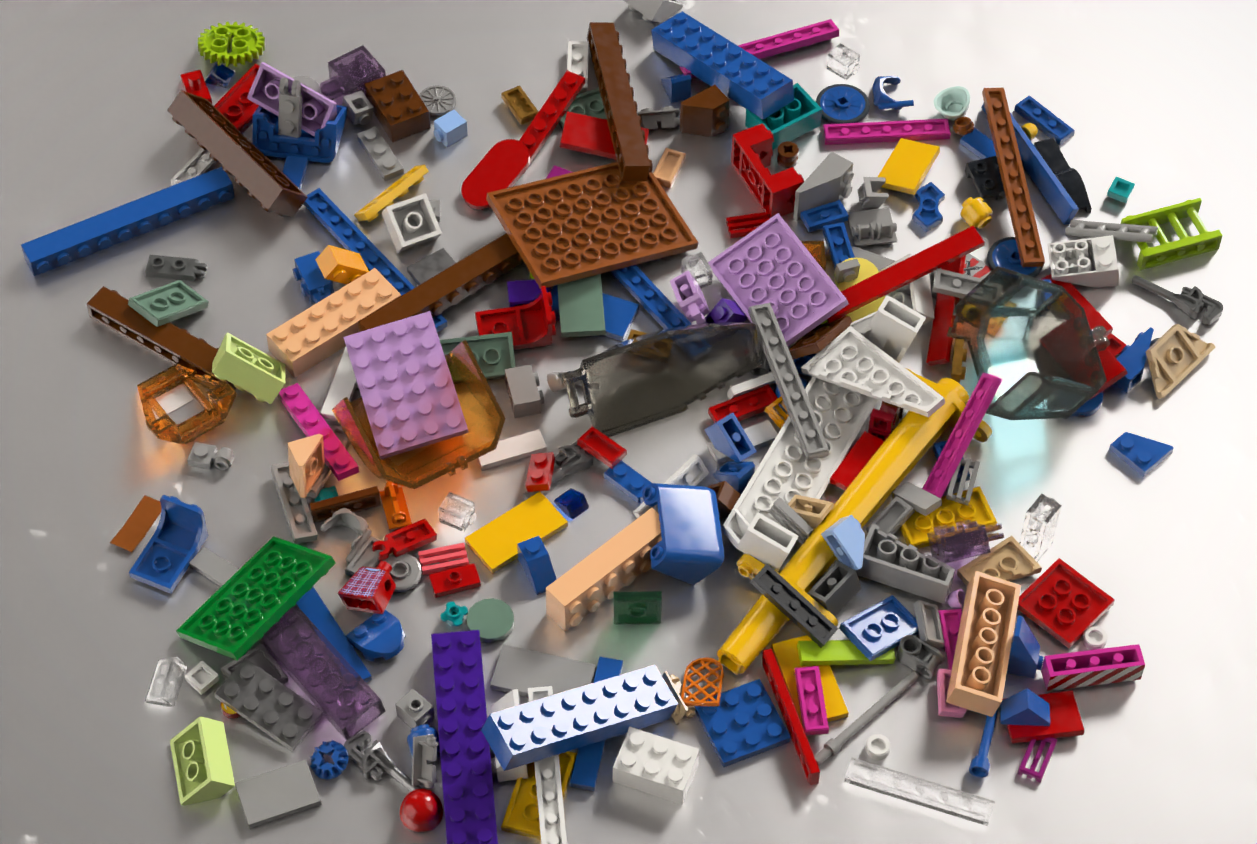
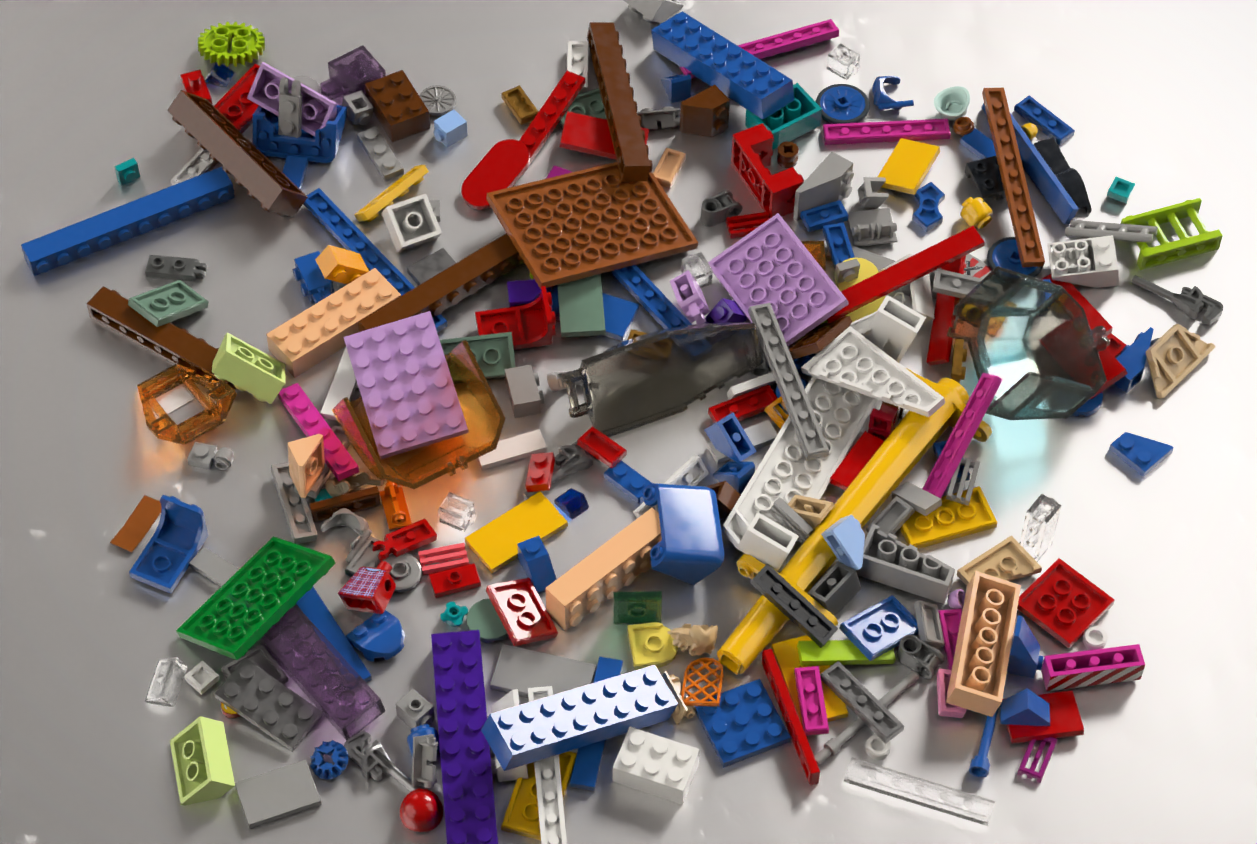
brick [927,520,1005,563] -> none
none -> teal plate [114,158,140,186]
none -> dark tan helmet [325,472,384,497]
none -> red tile [485,578,558,646]
none -> light yellow tile [627,622,678,671]
none -> tan hair [667,623,718,656]
none -> dark grey piece [700,190,743,227]
none -> flat silver tile [820,661,904,744]

